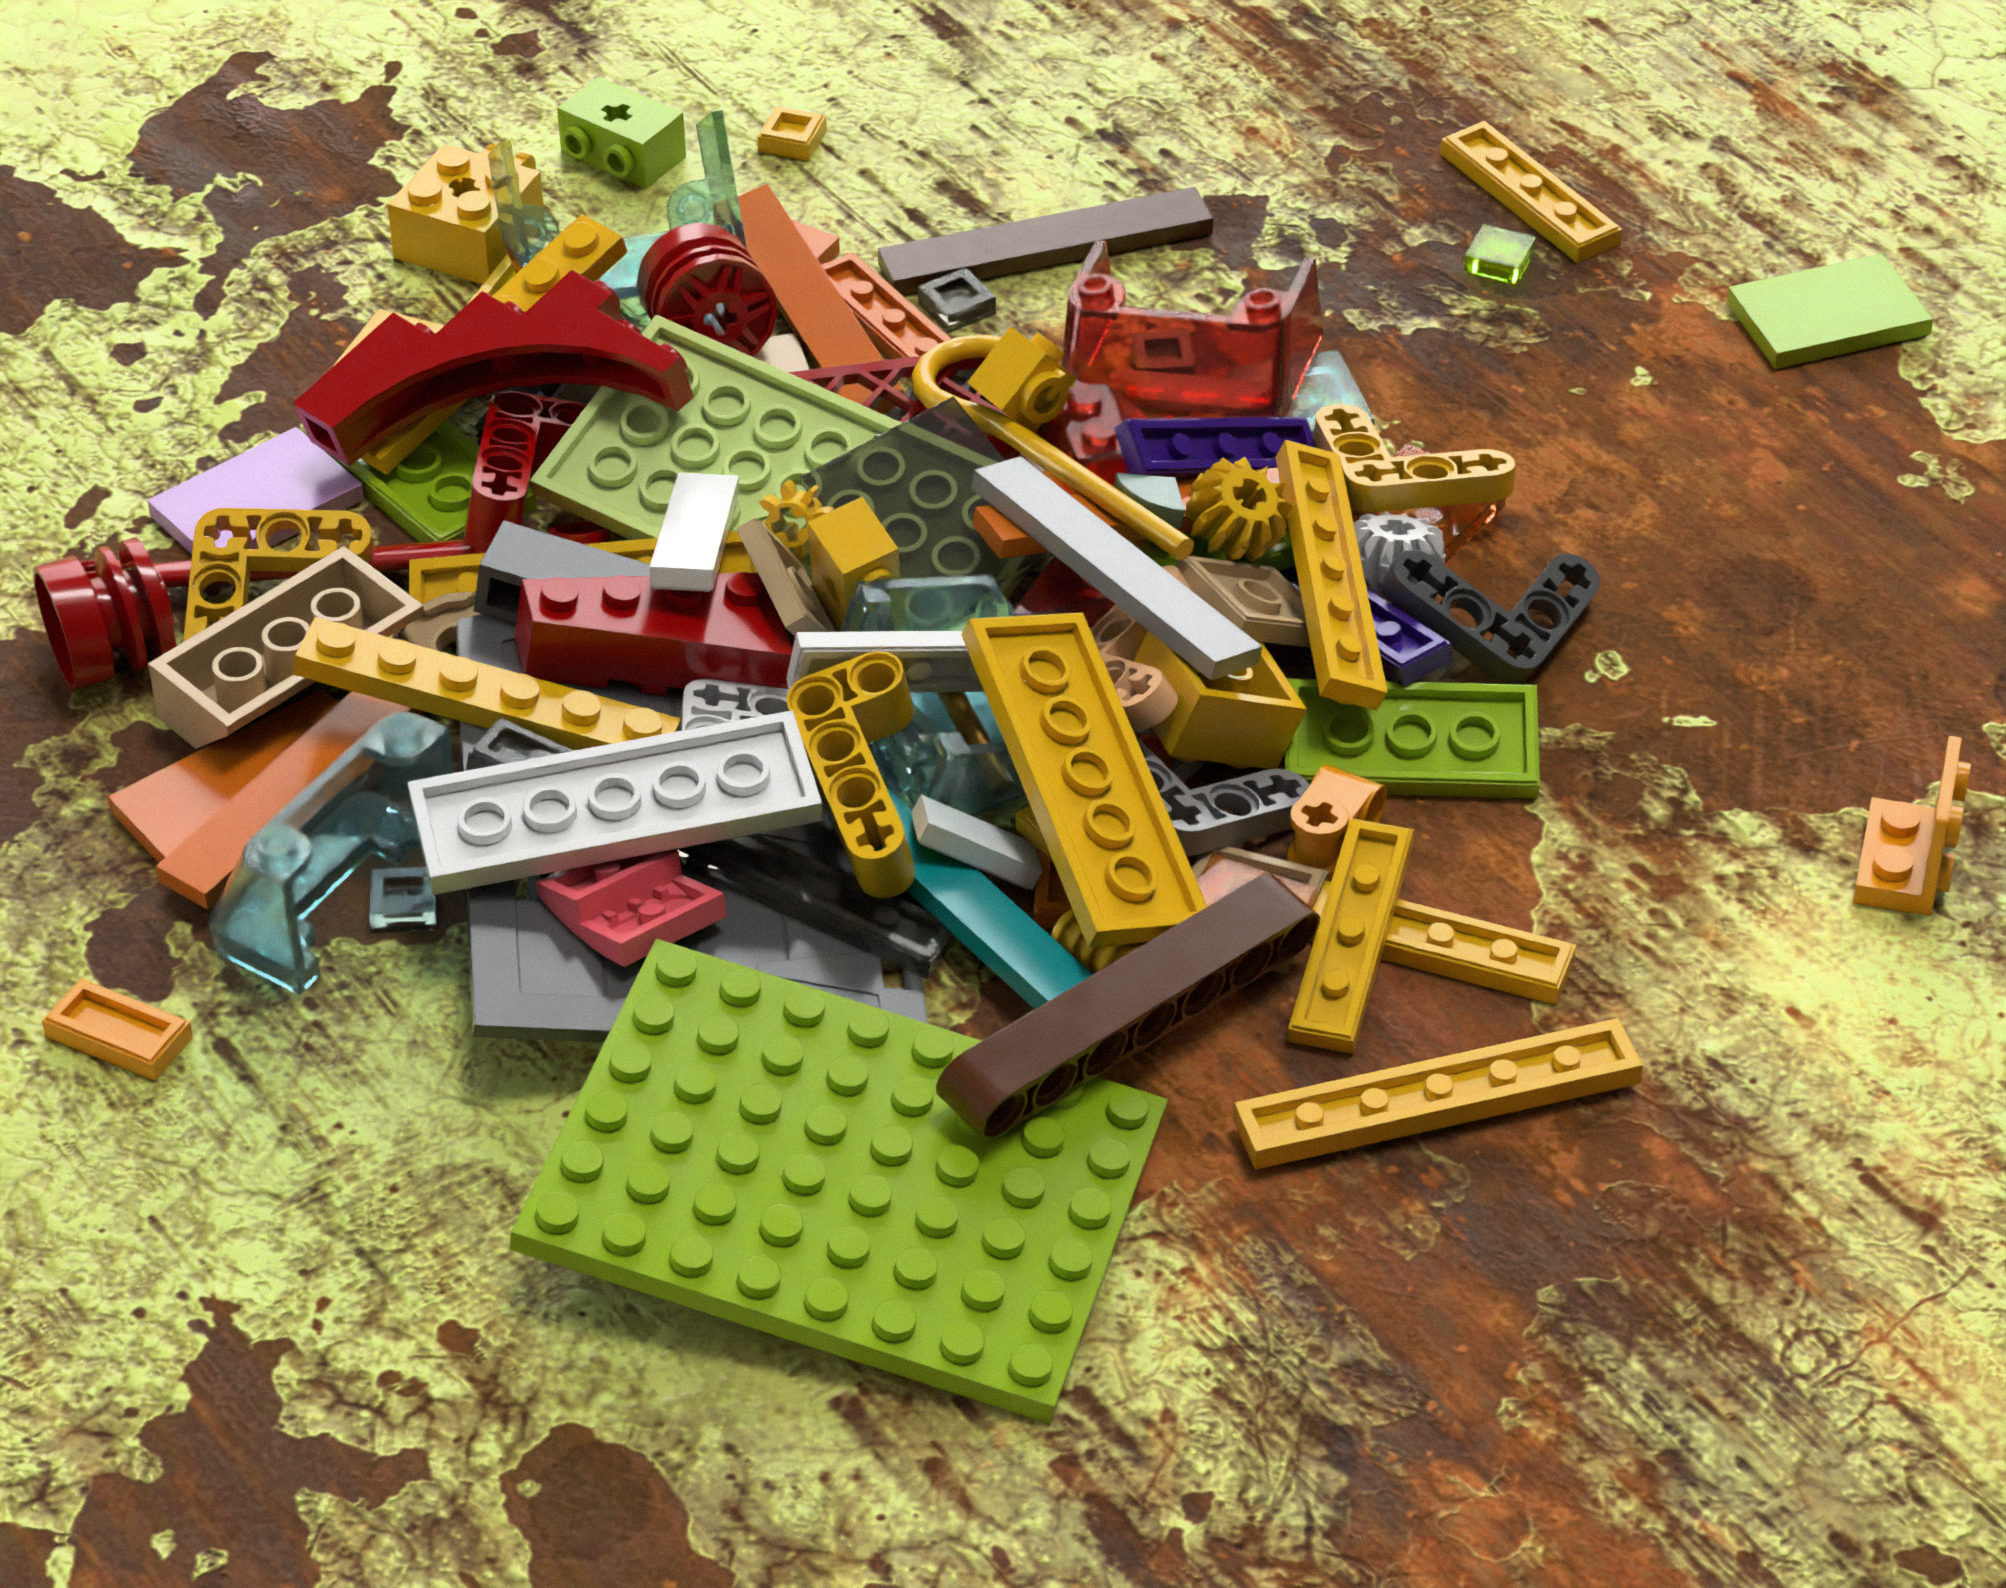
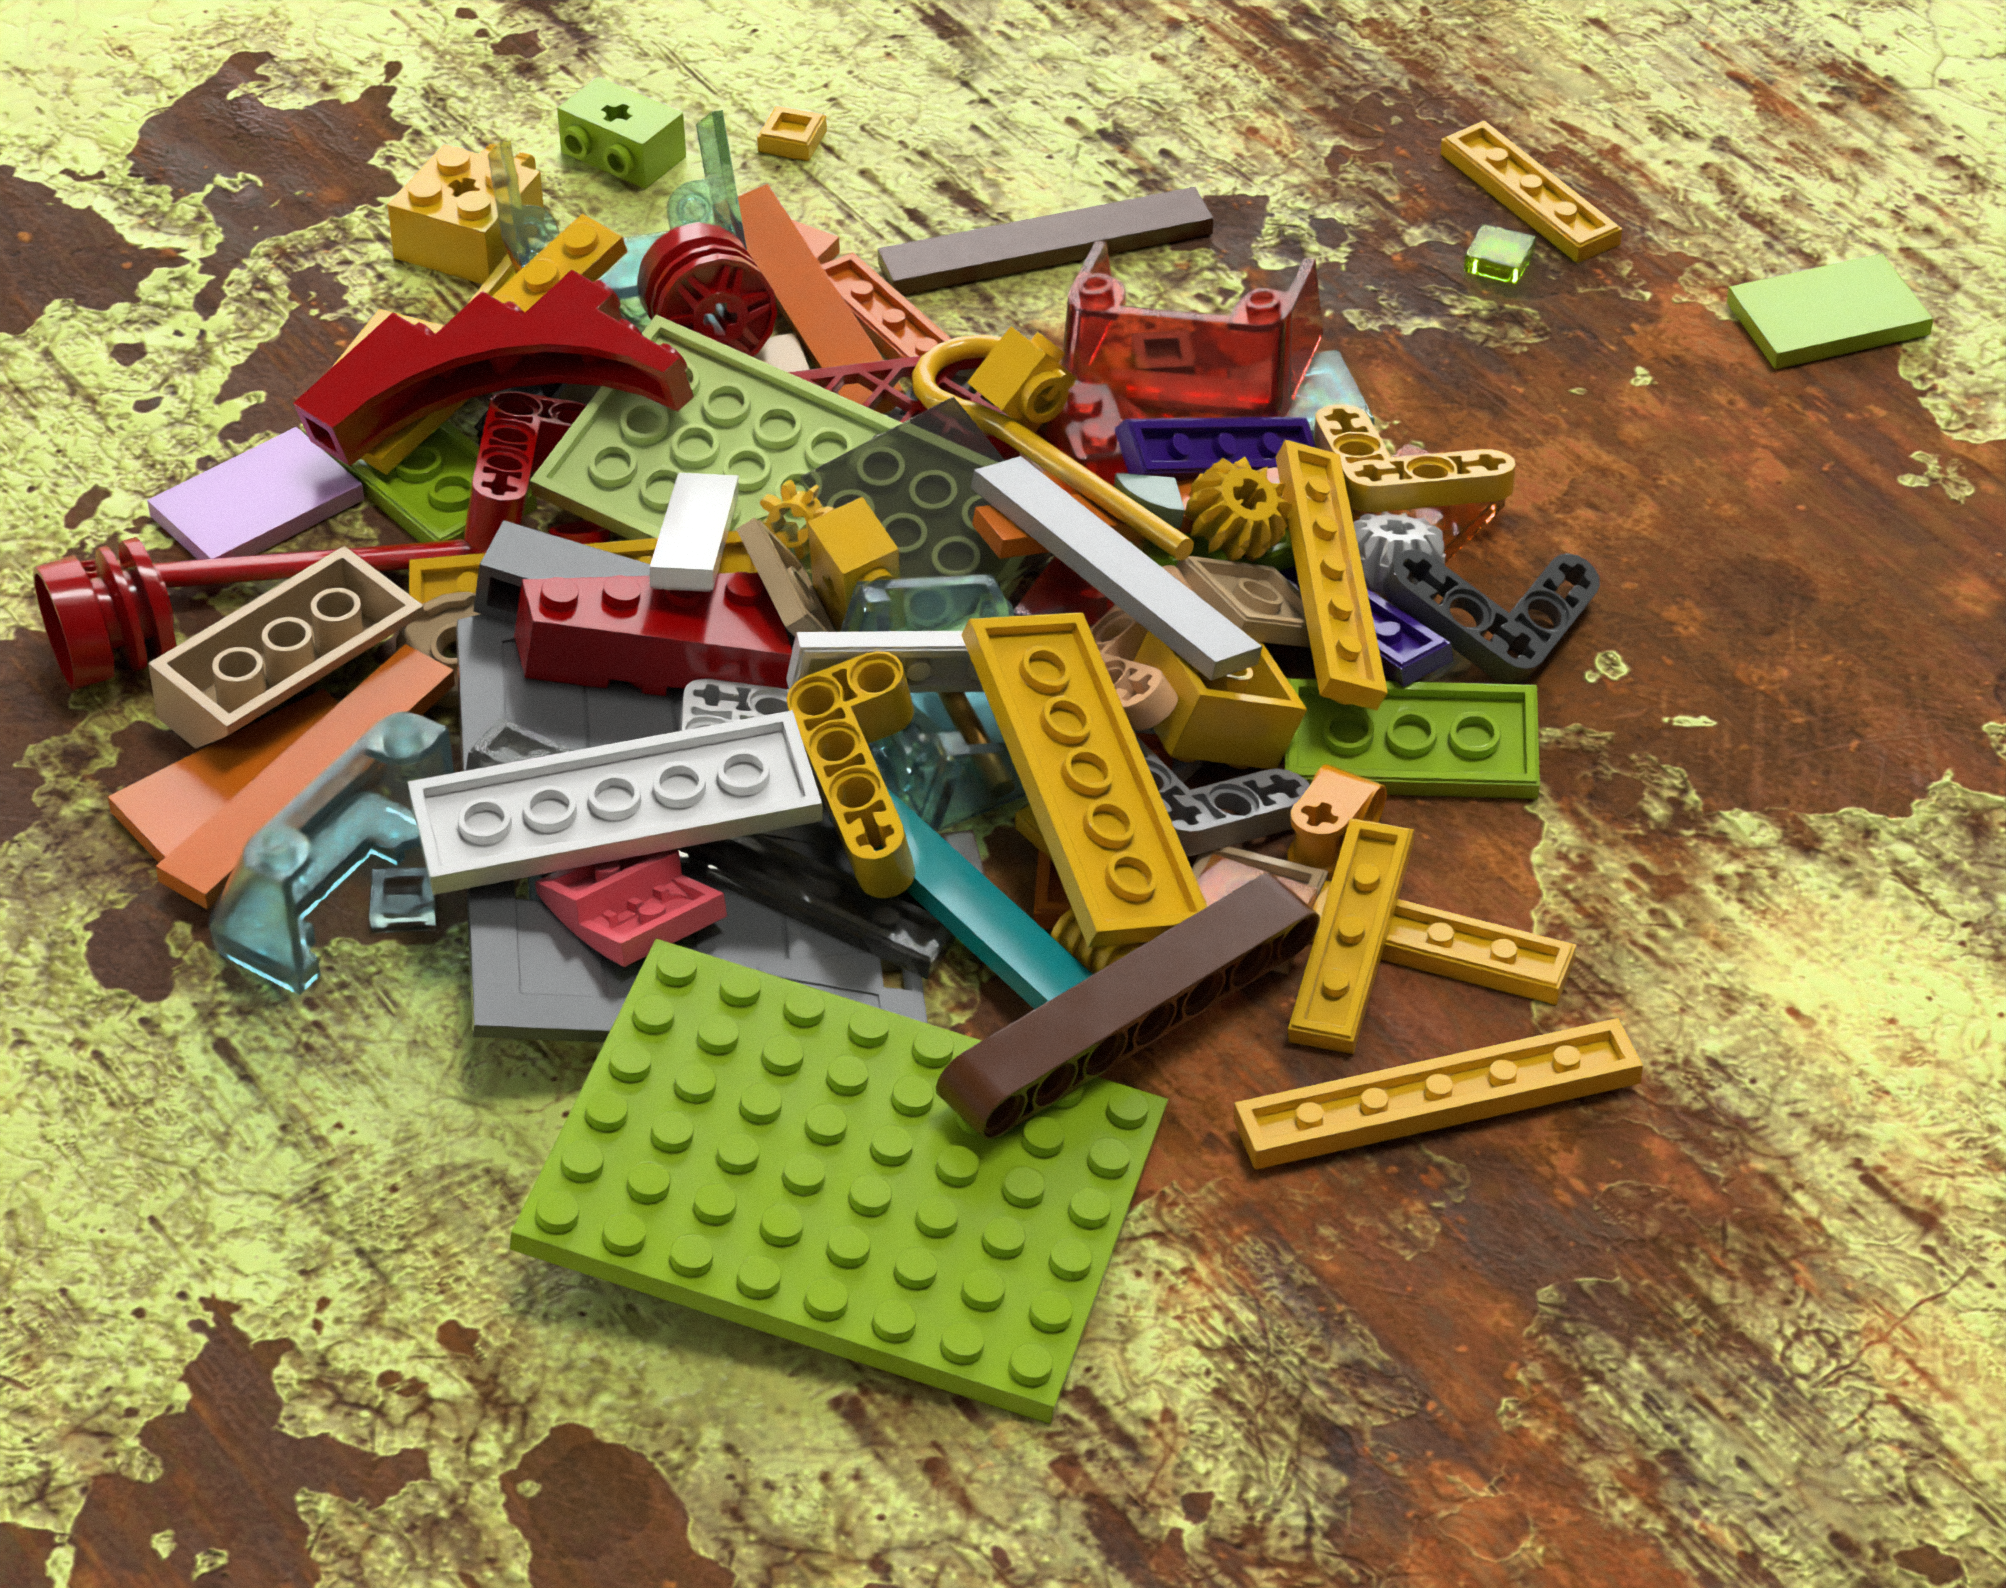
light orange tile [42,978,193,1081] -> none
yellow beam [183,508,374,642] -> none
yellow plate [293,617,681,752] -> none
white tile [911,794,1043,890] -> none
clear smoke tile [918,267,996,333] -> none
light orange bracket [1853,736,1971,916] -> none

